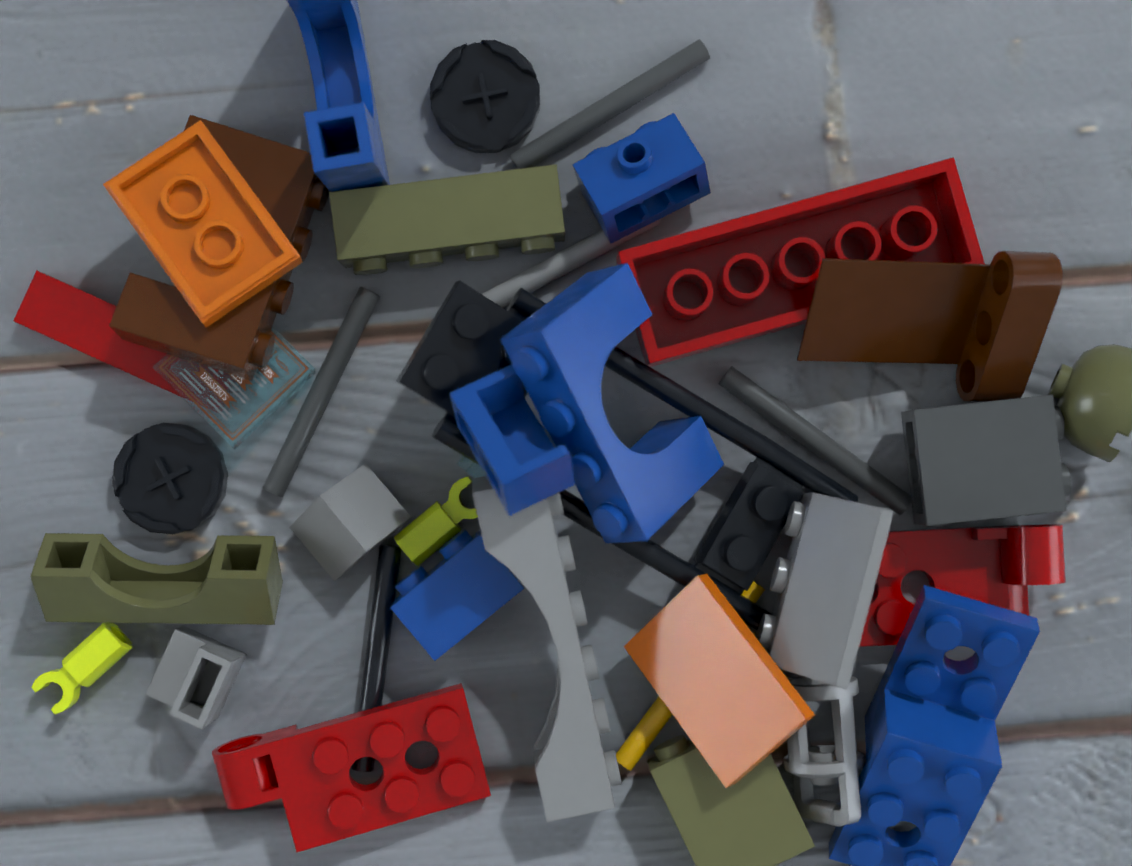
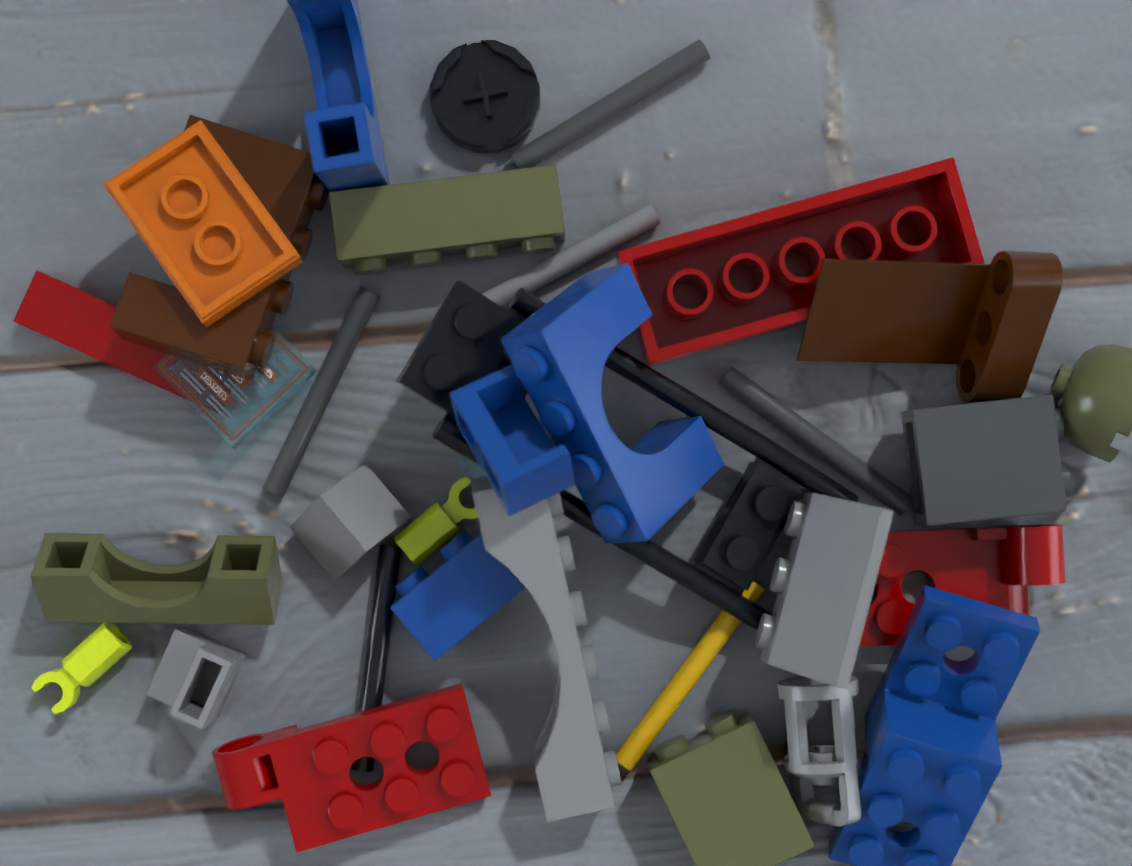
black tile [112,422,228,535] -> none
blue brick [572,113,711,244] -> none
orange tile [623,573,815,788] -> none

